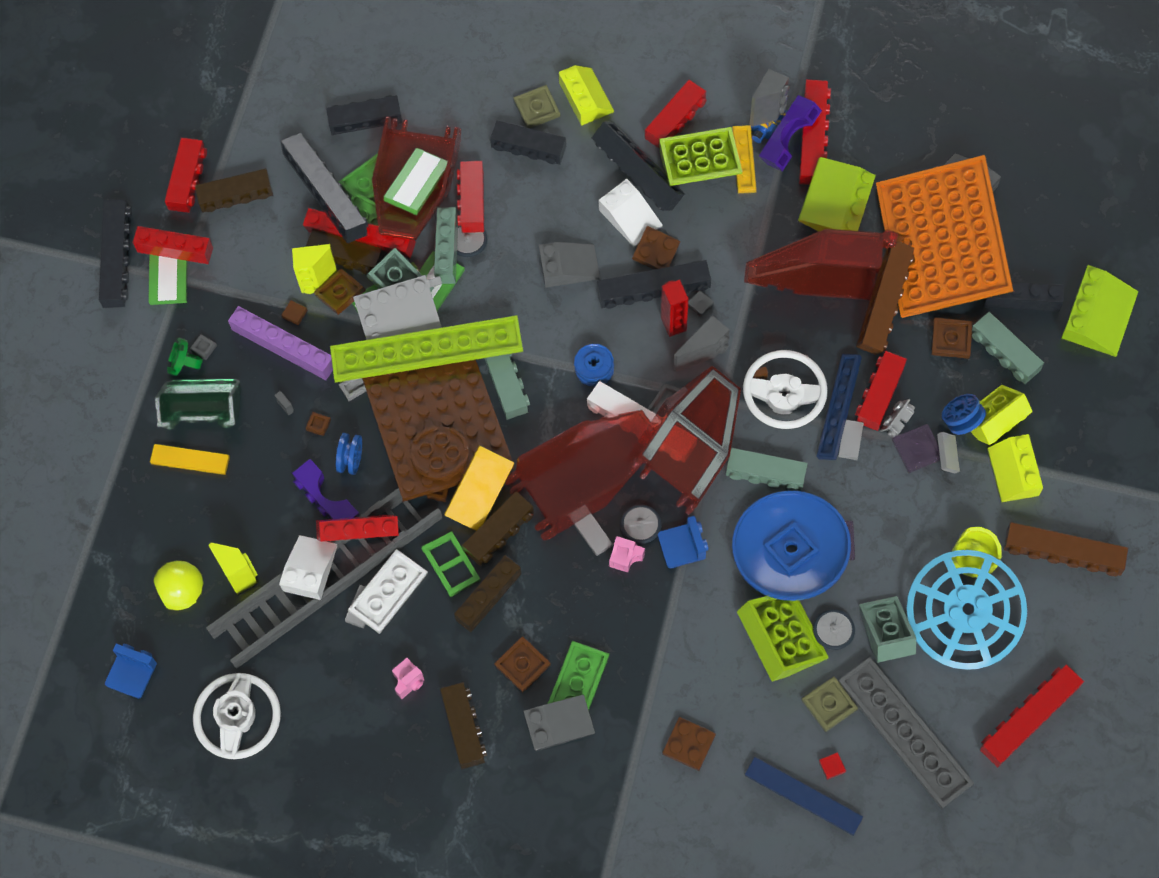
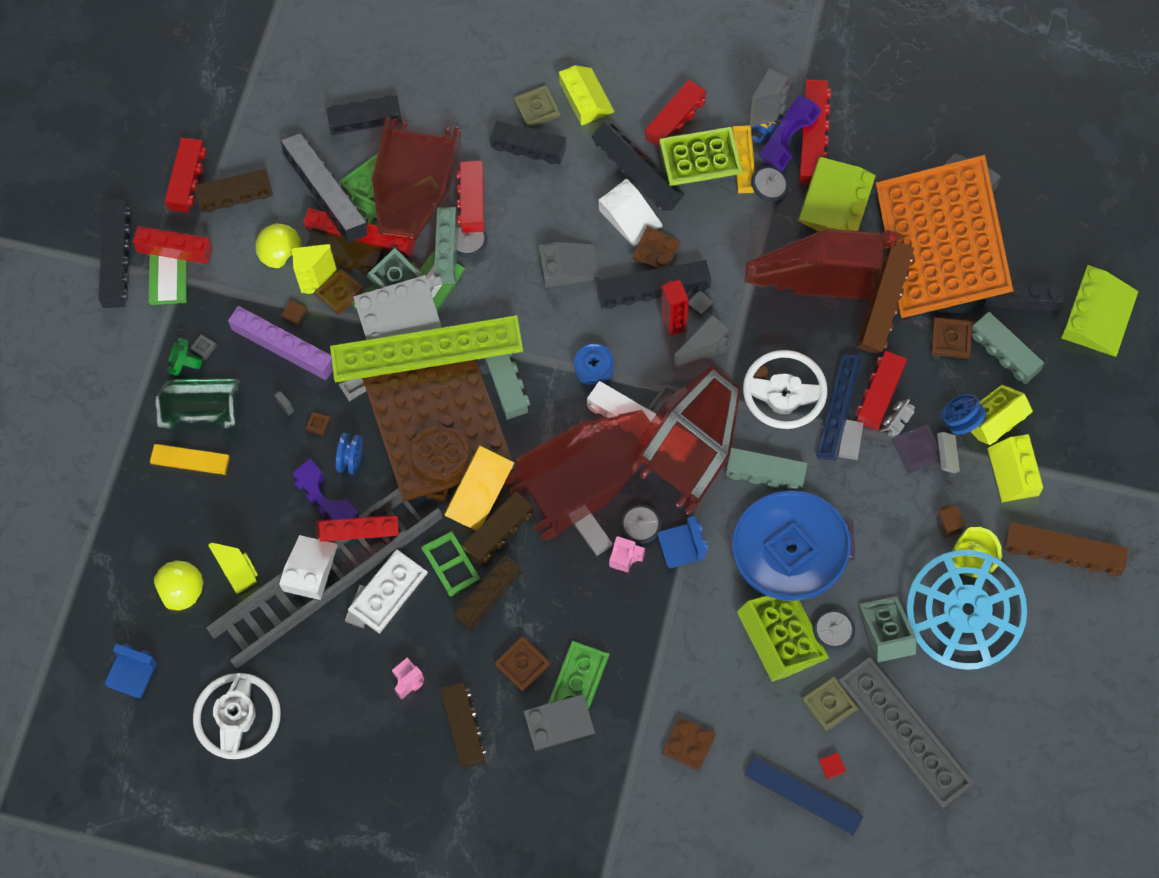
tile [383,148,449,215] -> none
red brick [980,664,1084,768] -> none
none -> neon yellow cylinder [255,223,303,268]
none -> light grey wheel [751,166,788,202]
none -> reddish brown brick [936,505,965,538]

